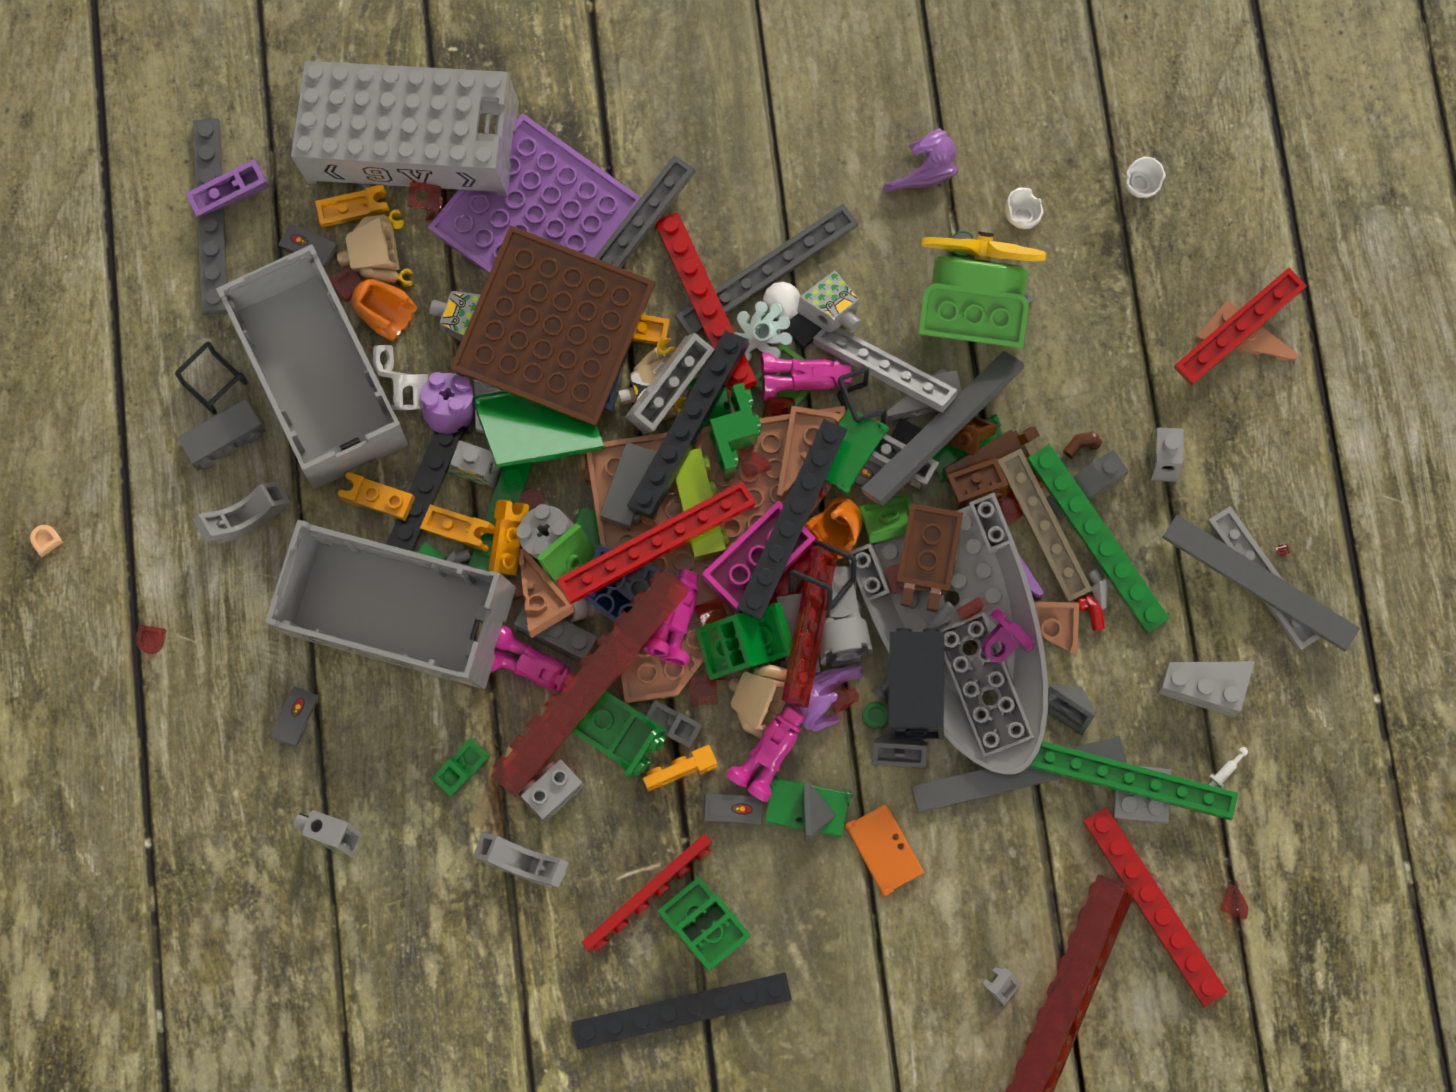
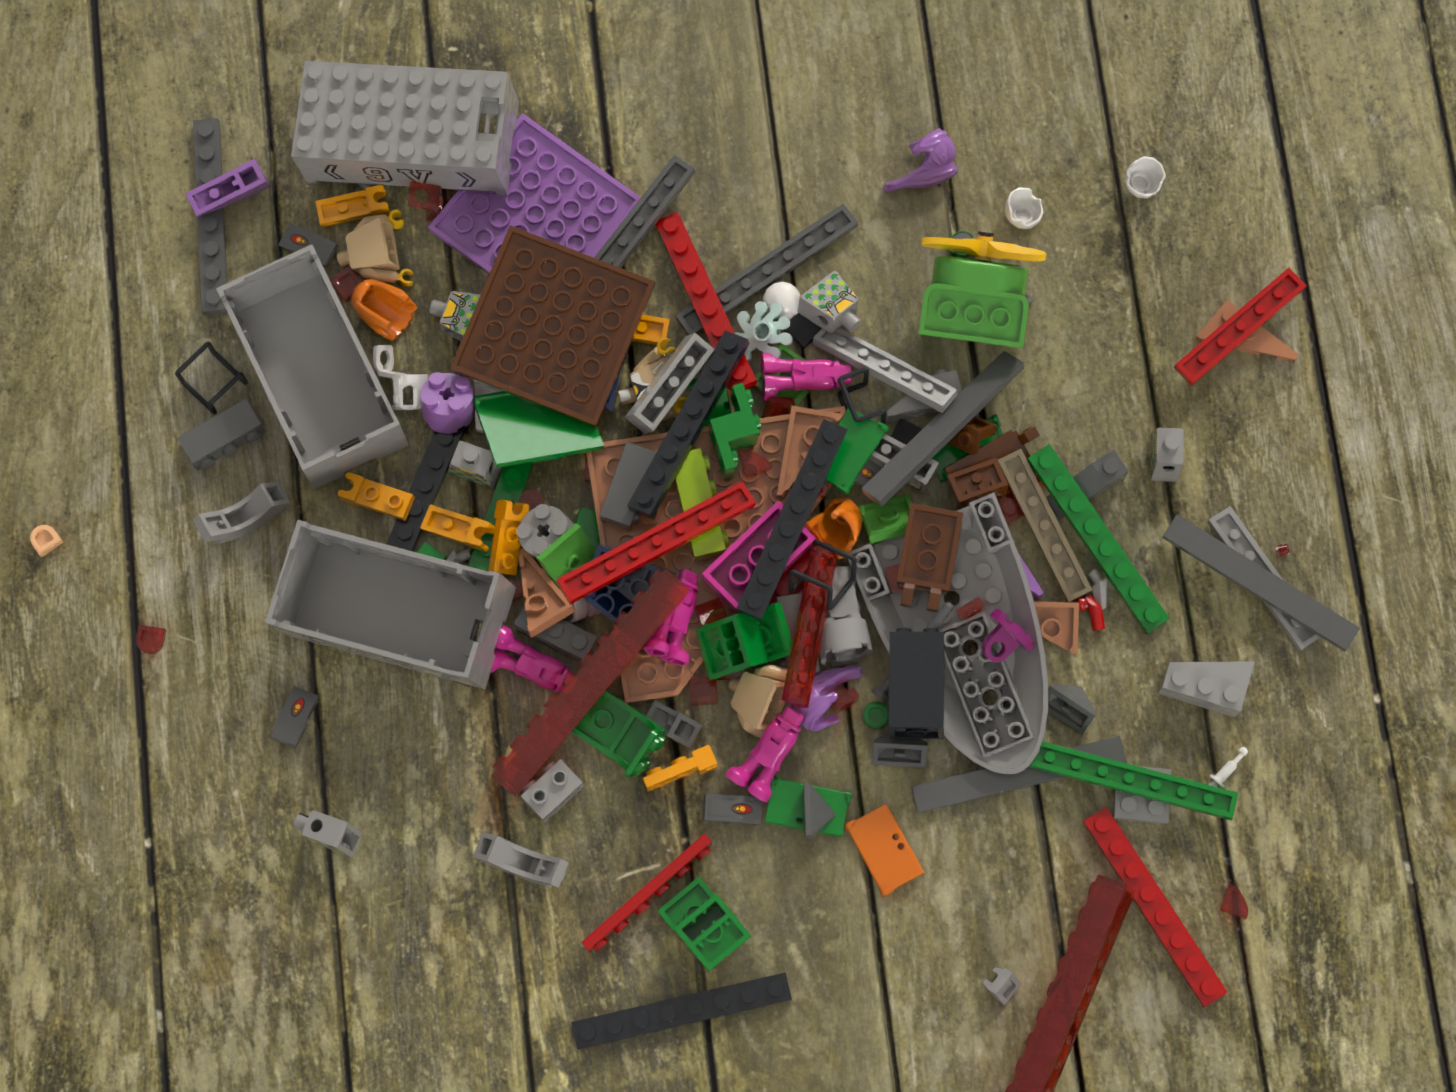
green slope [432,738,491,797] -> none
reddish brown arm [1063,431,1102,459] -> none

